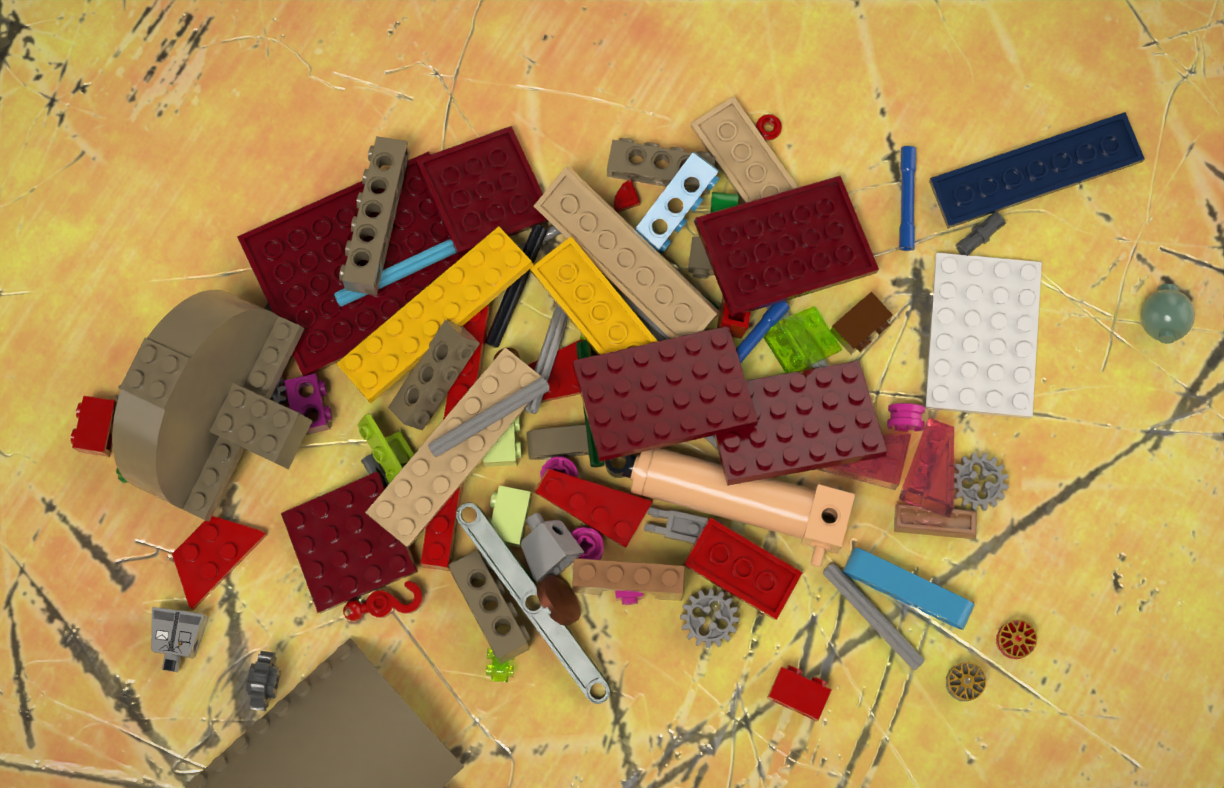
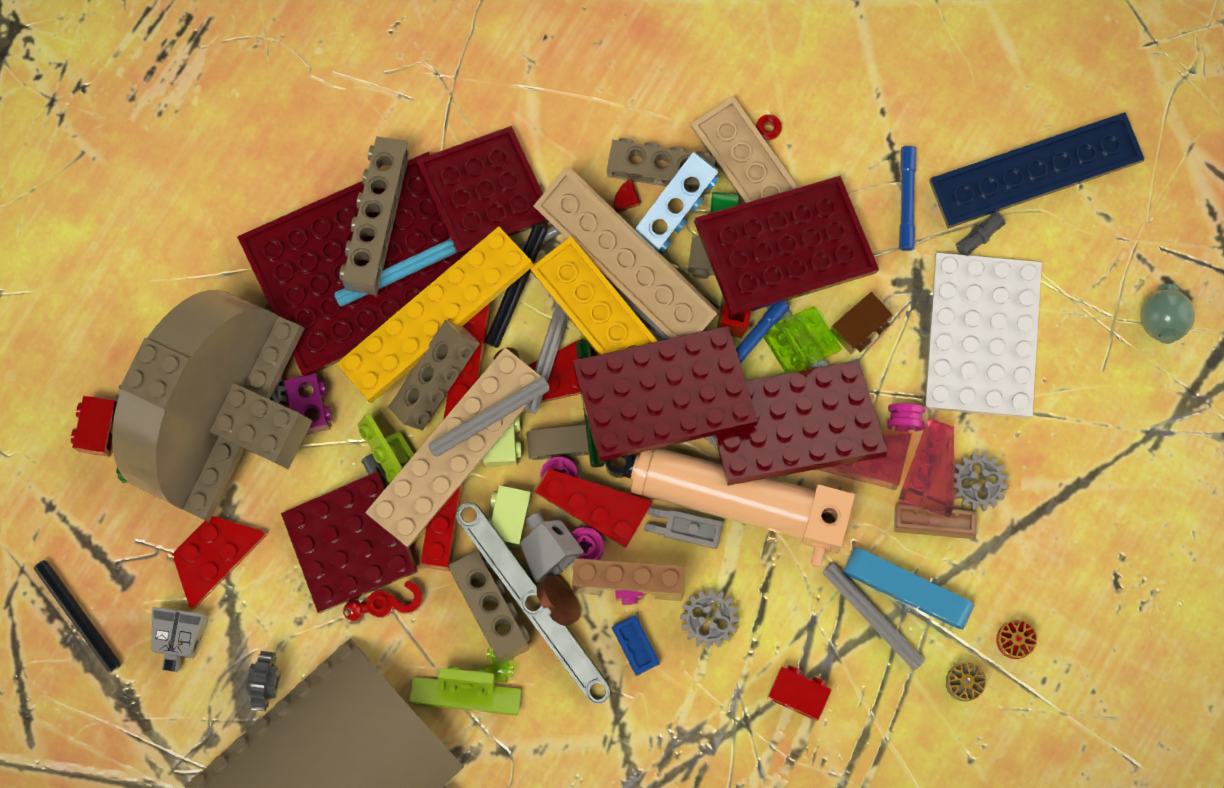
red plate [682,518,803,620] -> none
none -> black axle [34,560,121,673]
none -> lime bracket [410,667,521,716]
none -> blue plate [611,615,660,676]

